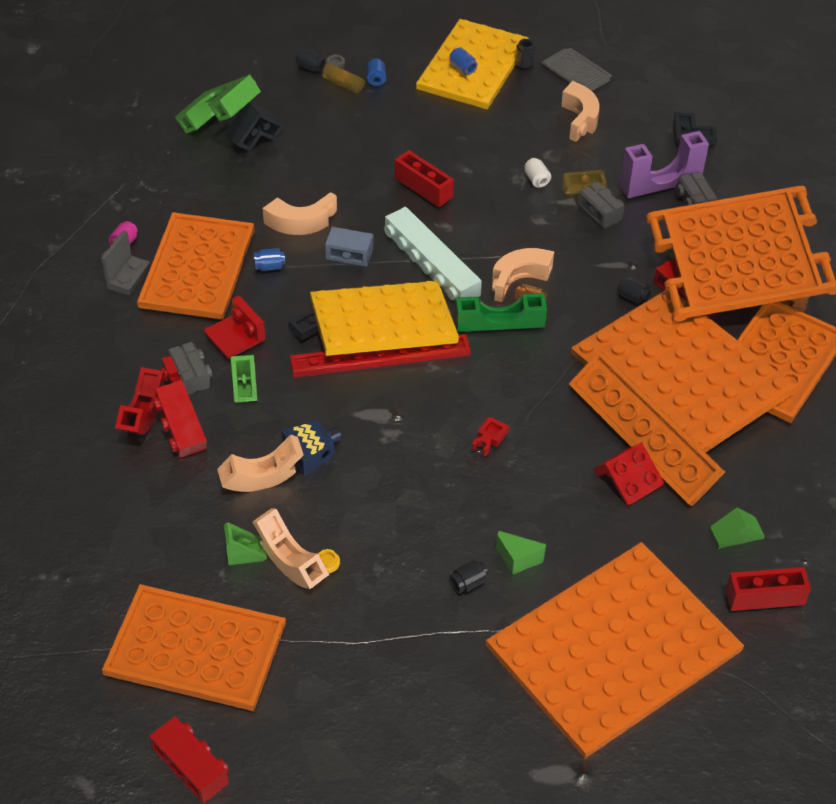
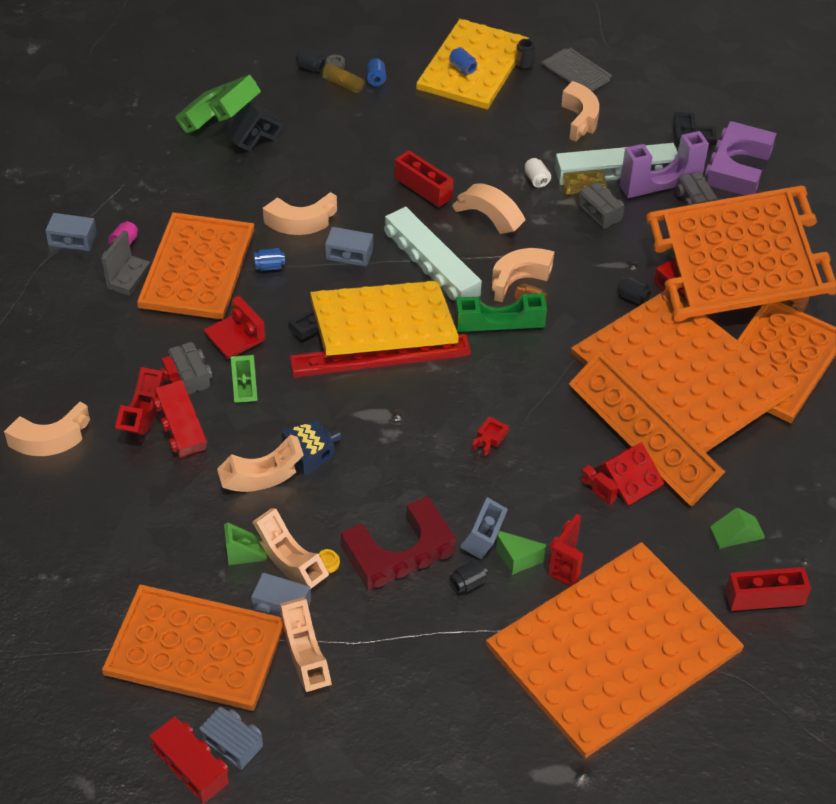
none -> light nougat arch [4,402,90,456]
none -> sand blue brick [45,213,97,251]
none -> sand blue brick [199,706,263,770]
none -> sand blue brick [251,573,311,617]
none -> light nougat arch [279,597,332,692]
none -> dark red arch [341,496,457,590]
none -> light nougat arch [452,184,526,234]
none -> sand blue brick [460,497,508,559]
none -> red bracket [547,514,584,587]
none -> light aqua brick [554,143,678,185]
none -> red plate [580,465,619,505]
none -> medium lavender arch [705,121,777,196]

